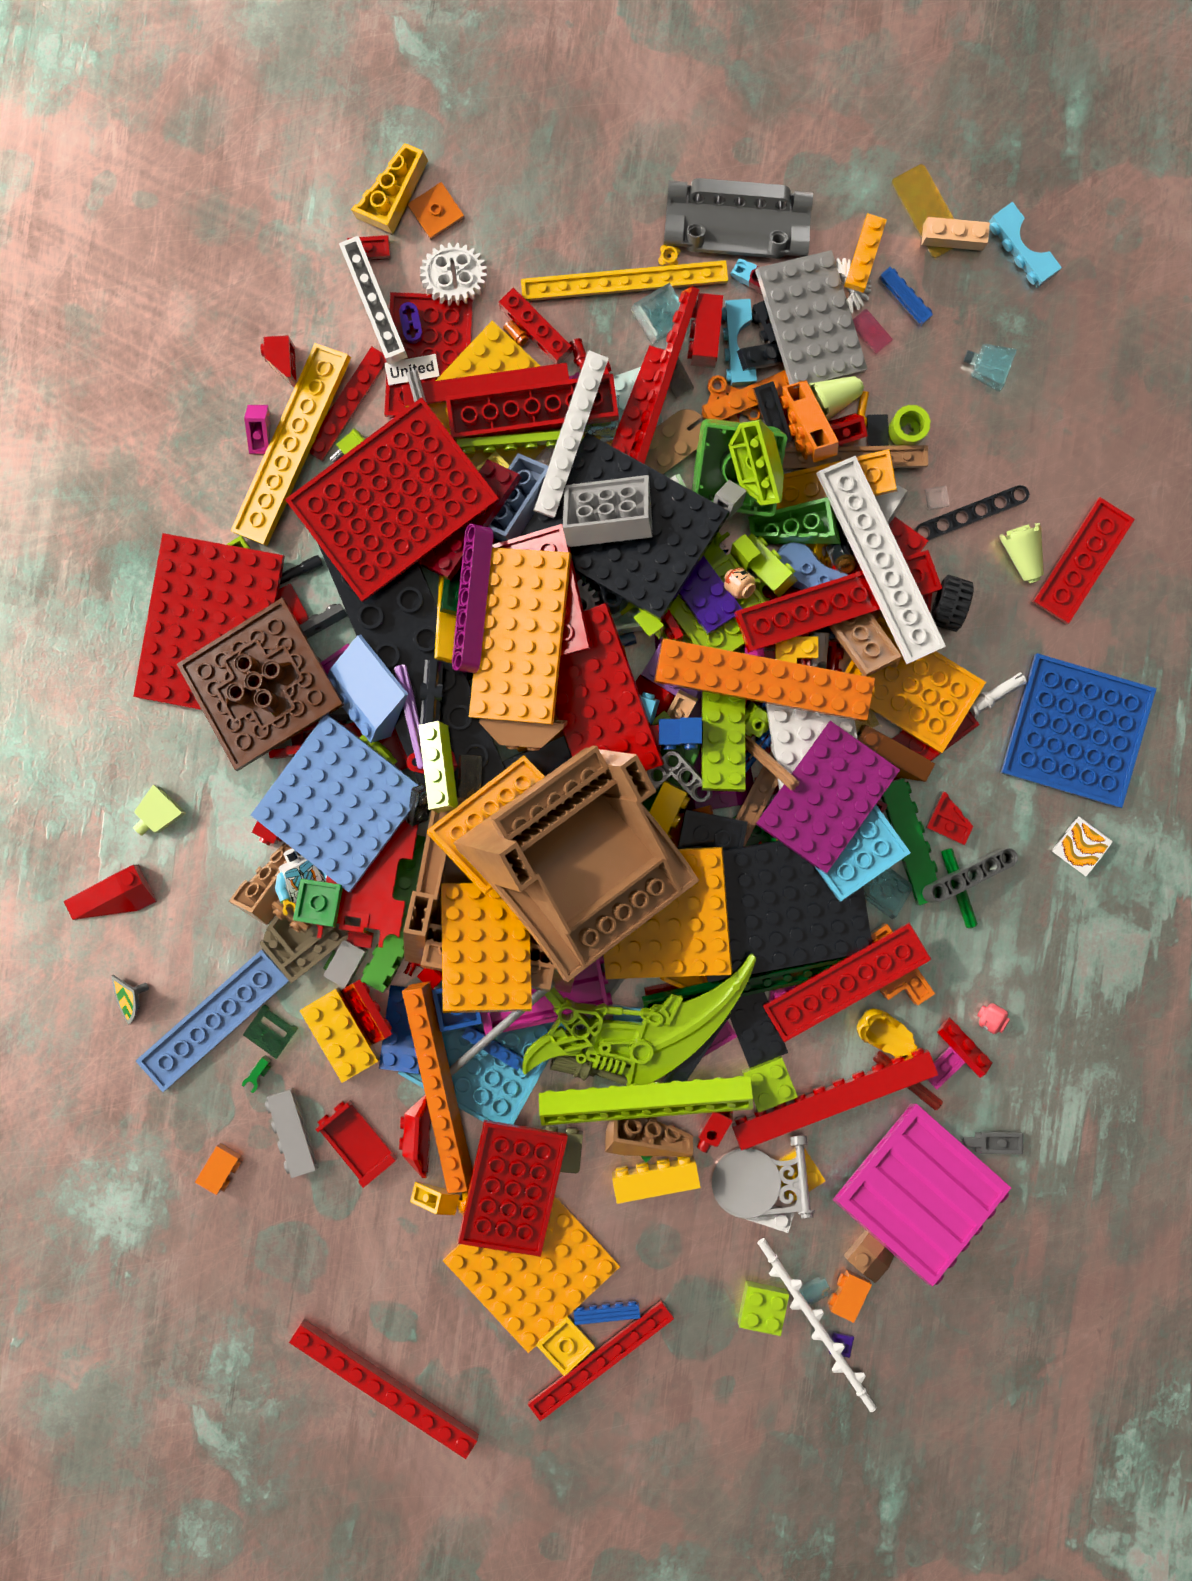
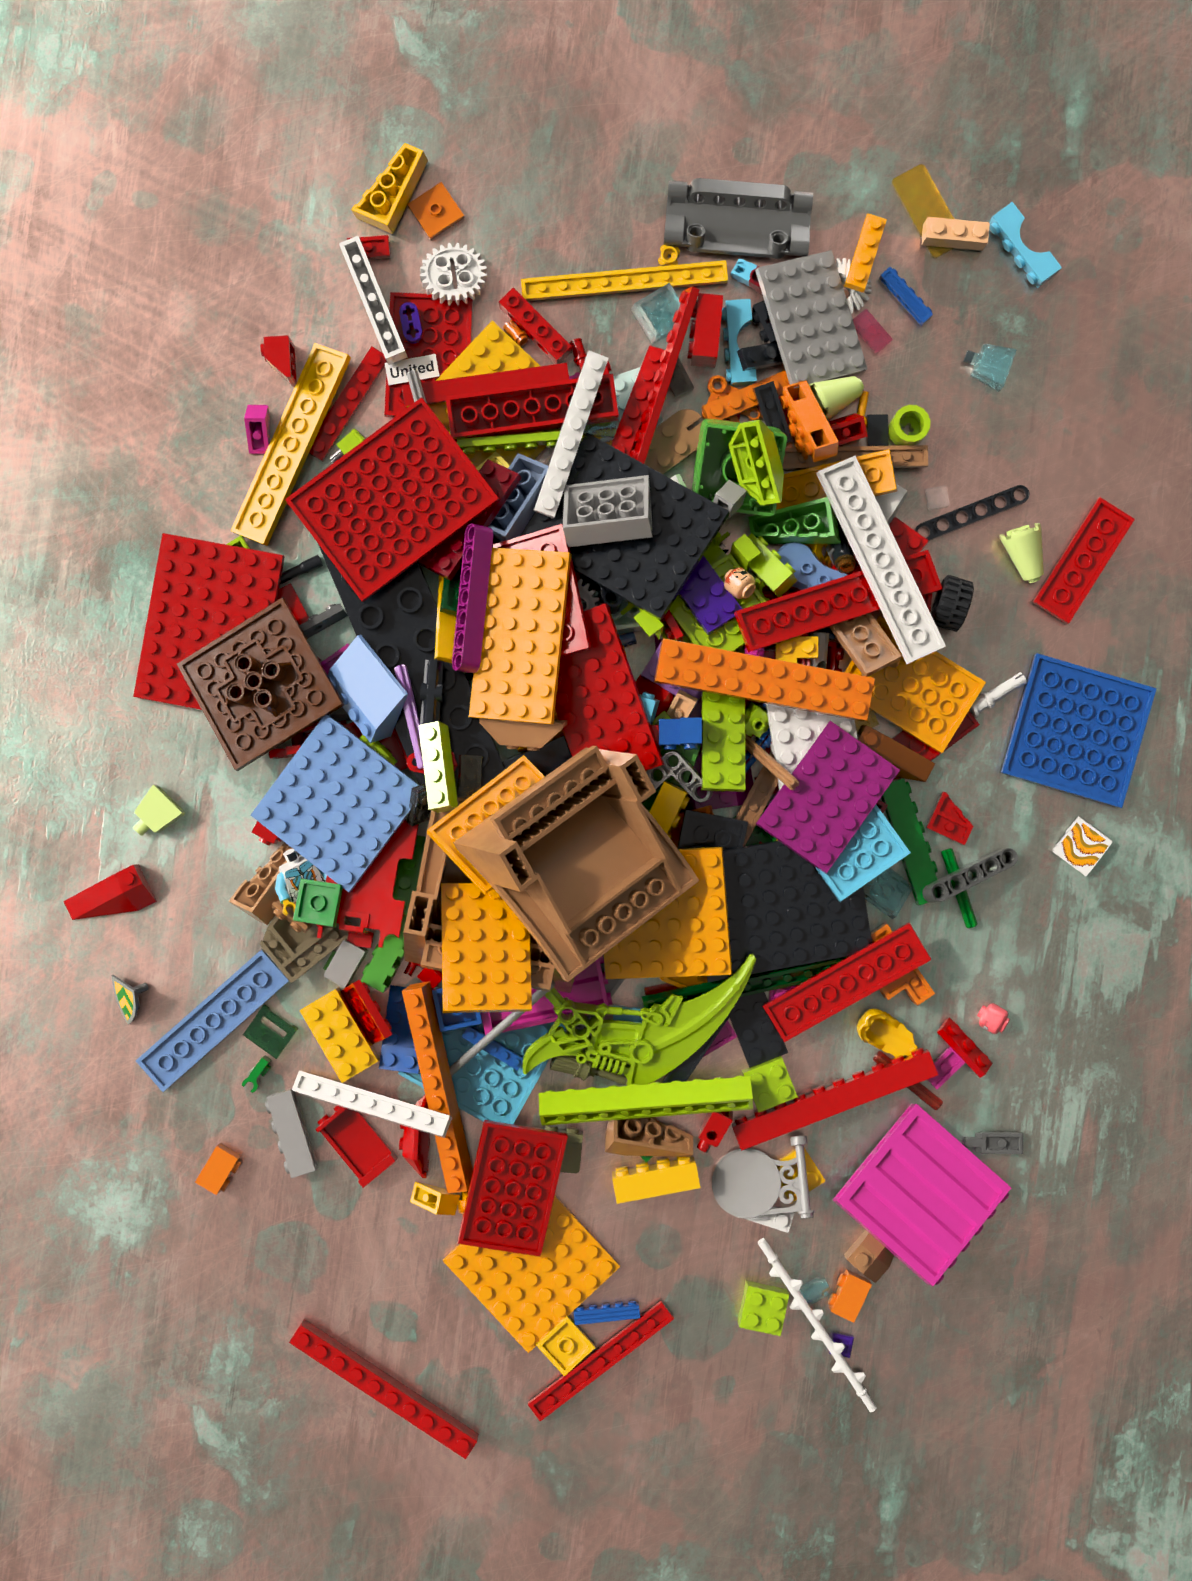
none -> white plate [292,1071,452,1138]

